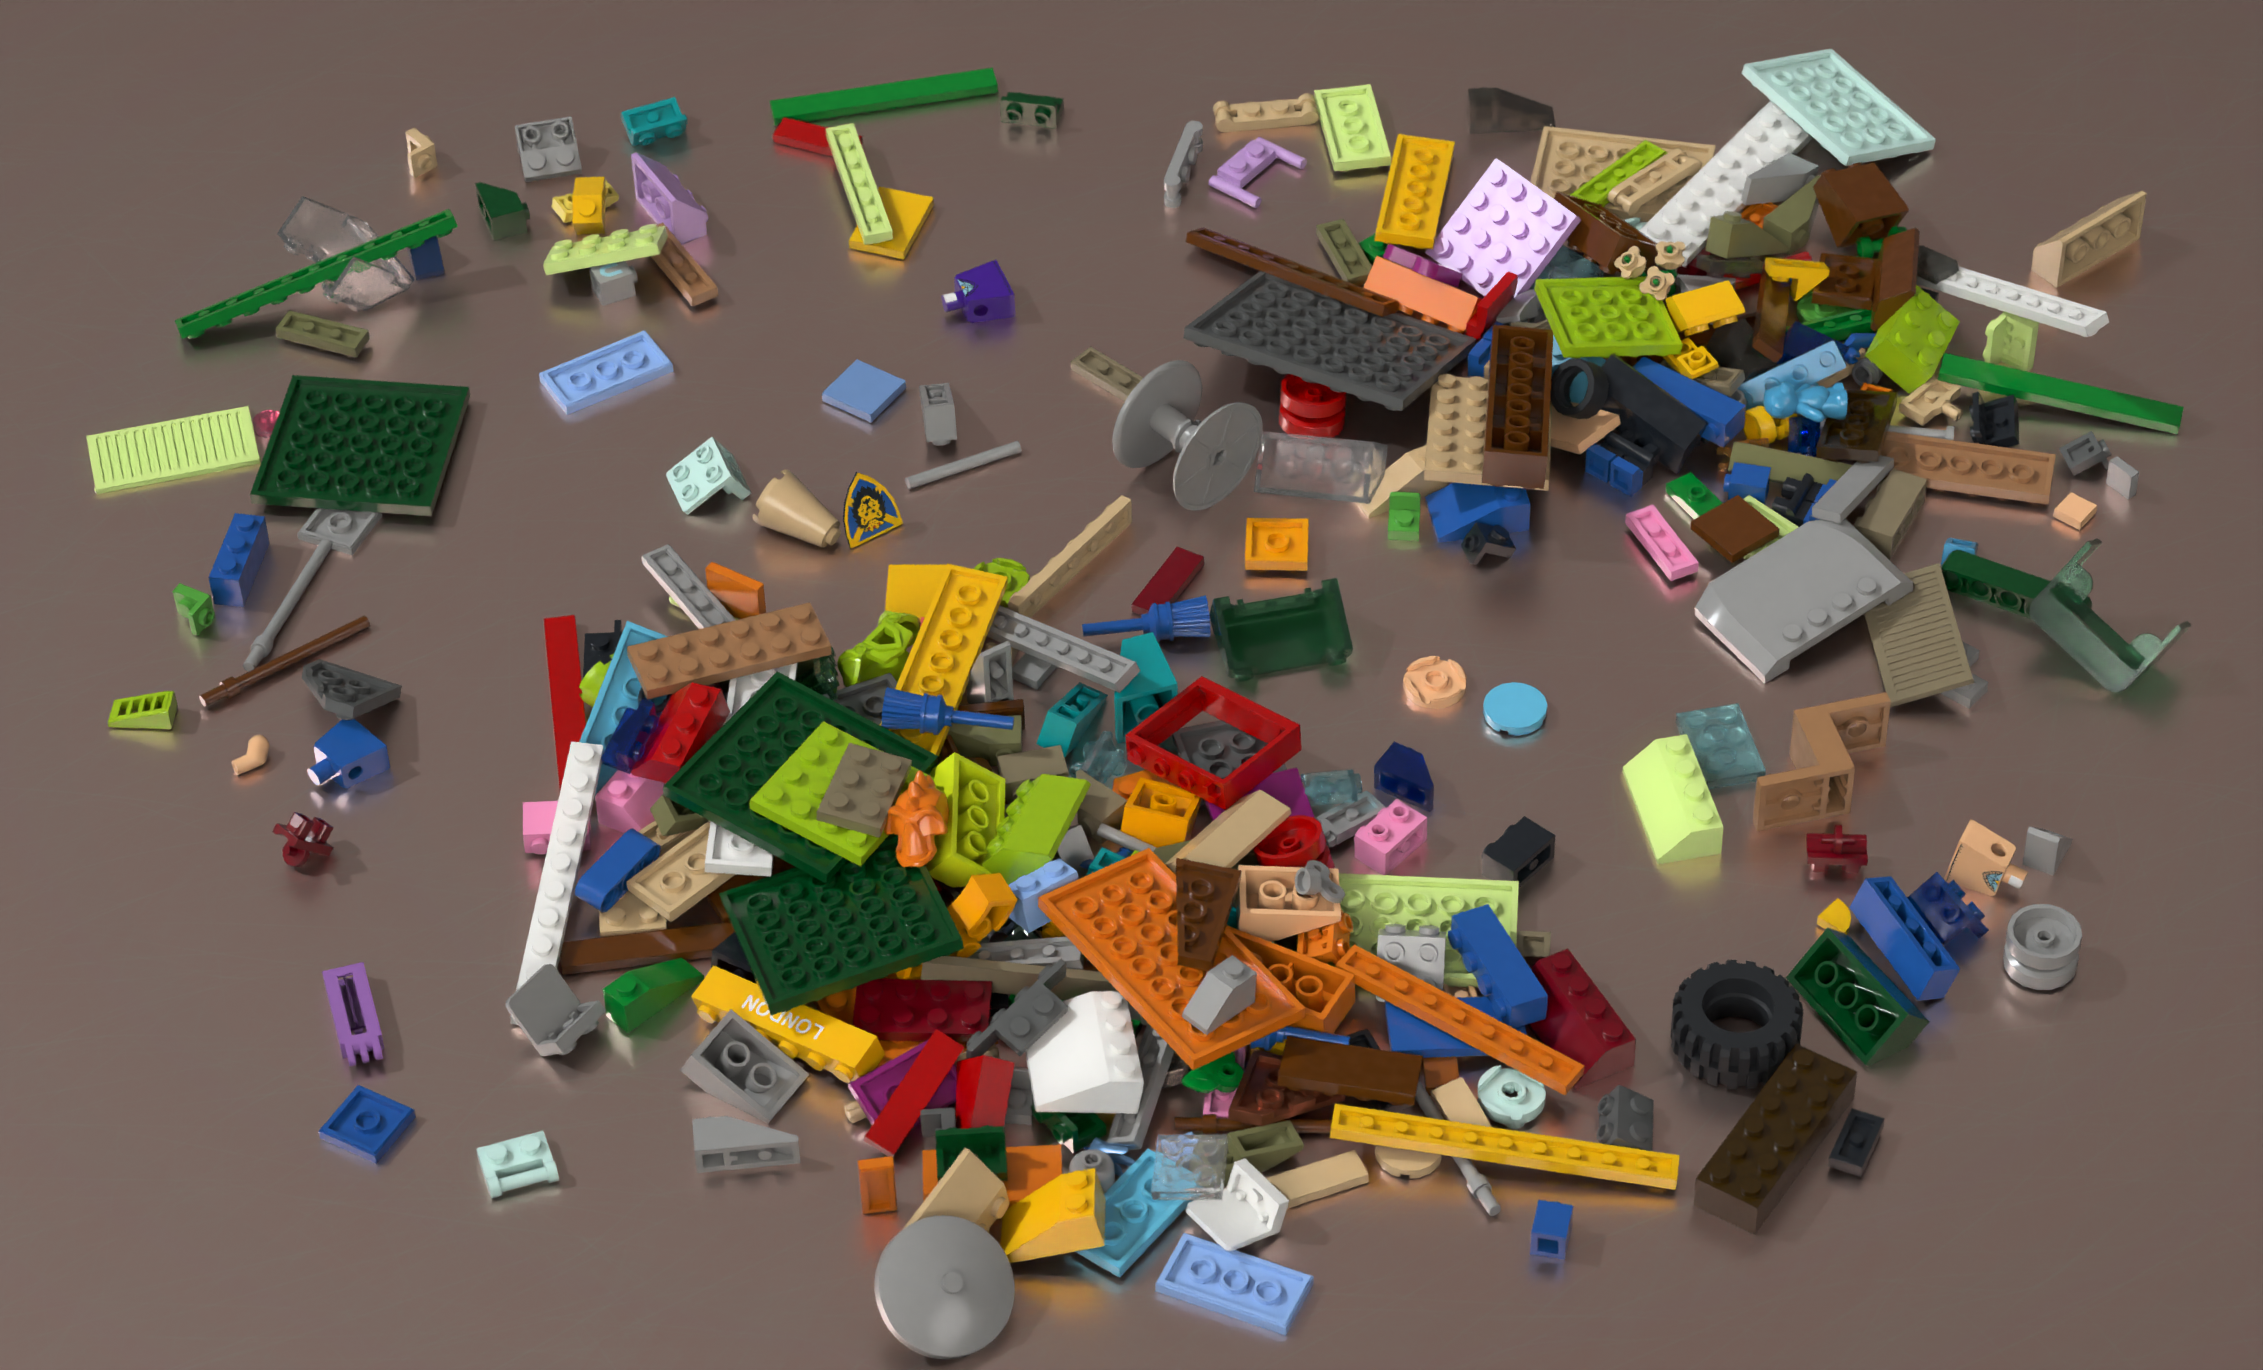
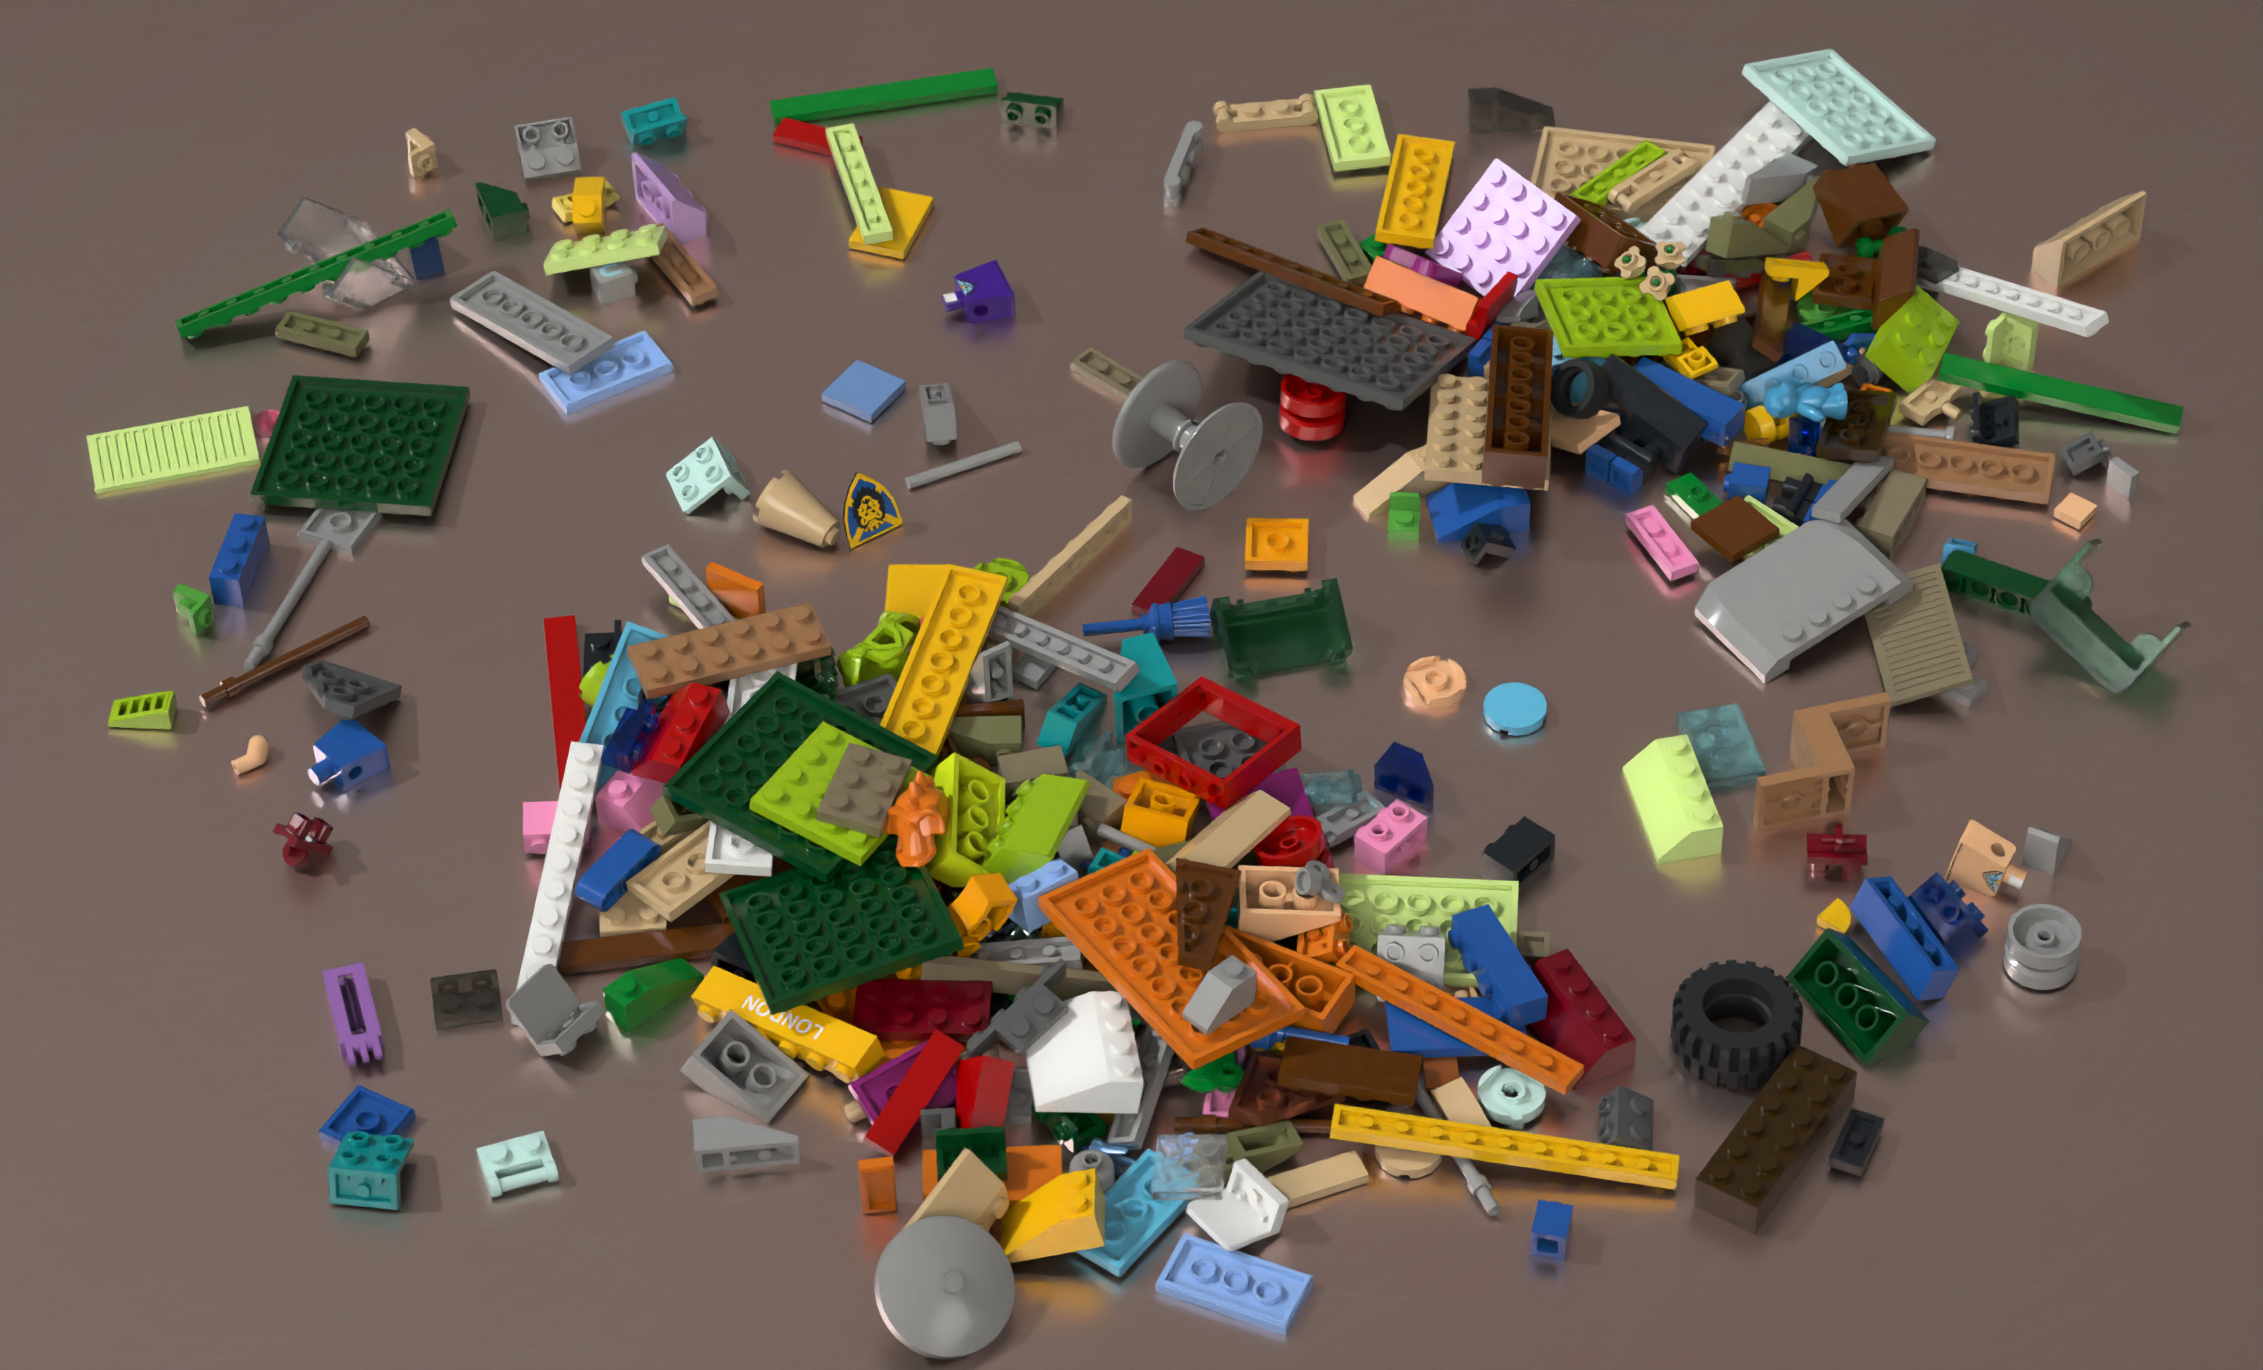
blue piece [881,687,1014,735] -> none
lavender plate [1209,137,1307,208] -> none
clear slope [1254,431,1388,504] -> none
none -> teal bracket [328,1131,414,1210]
none -> clear smoke bracket [430,969,504,1030]
none -> light grey plate [450,270,614,375]

